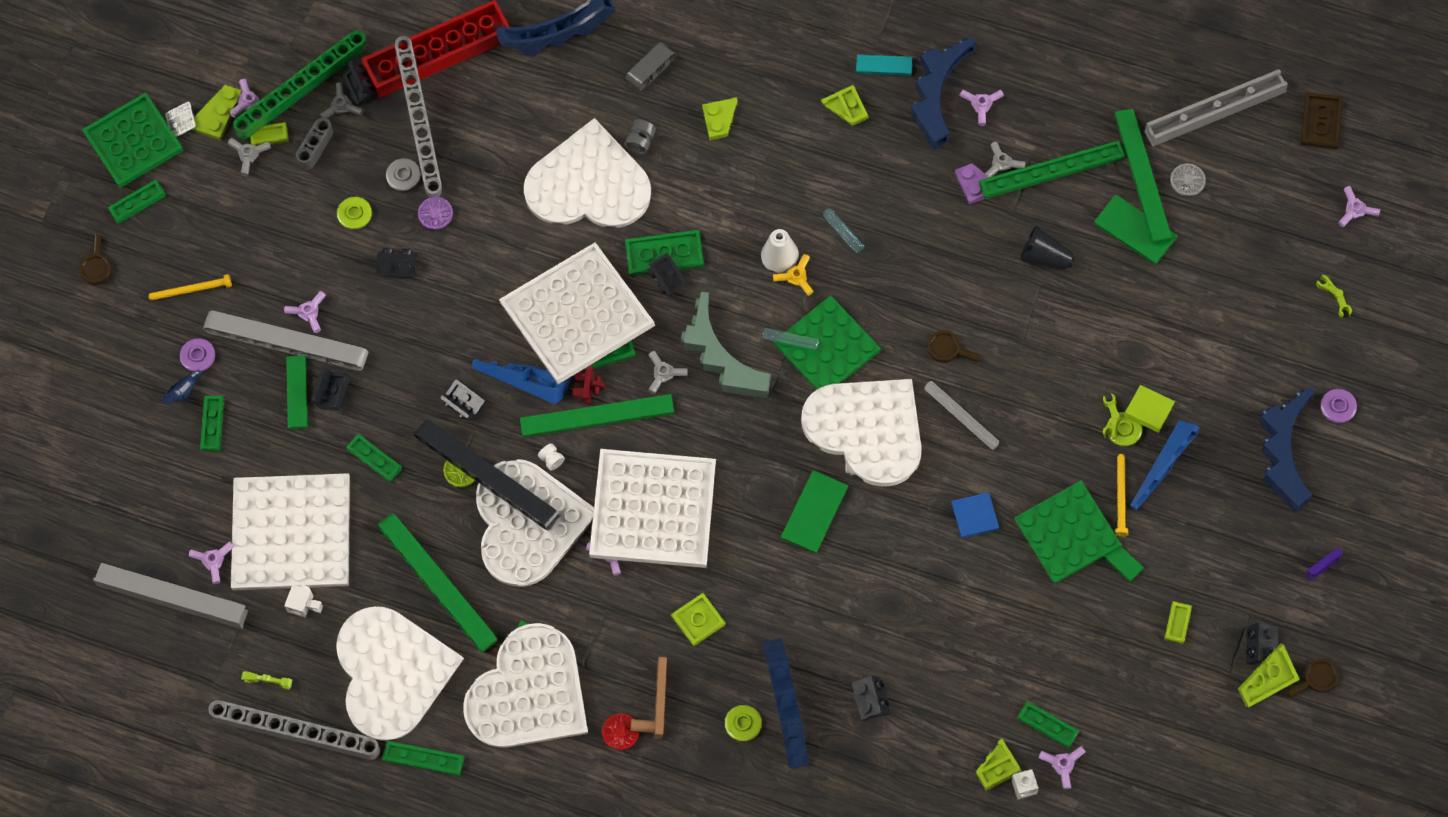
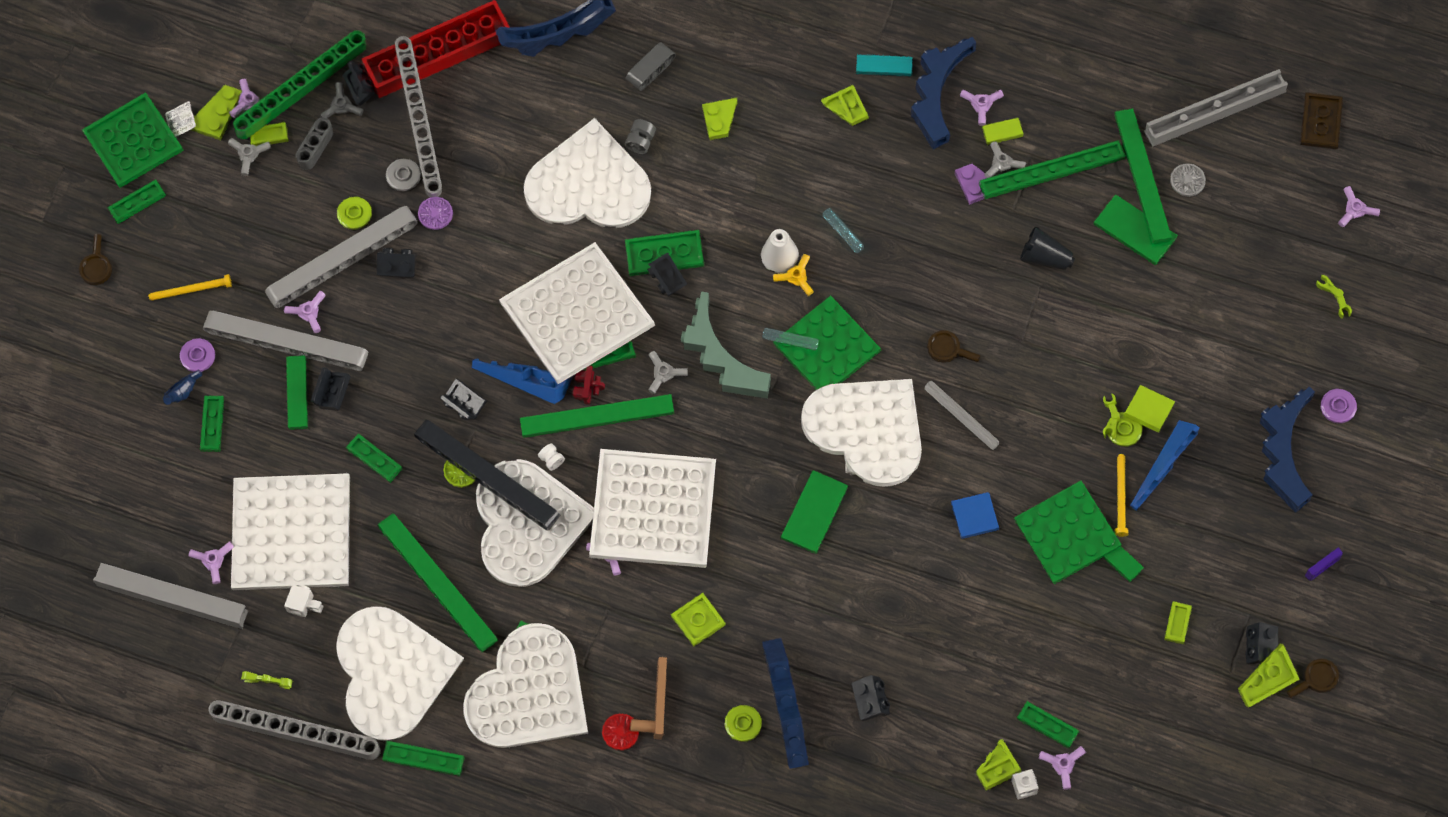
none -> light grey beam [265,206,418,308]
none -> lime tile [982,118,1023,145]

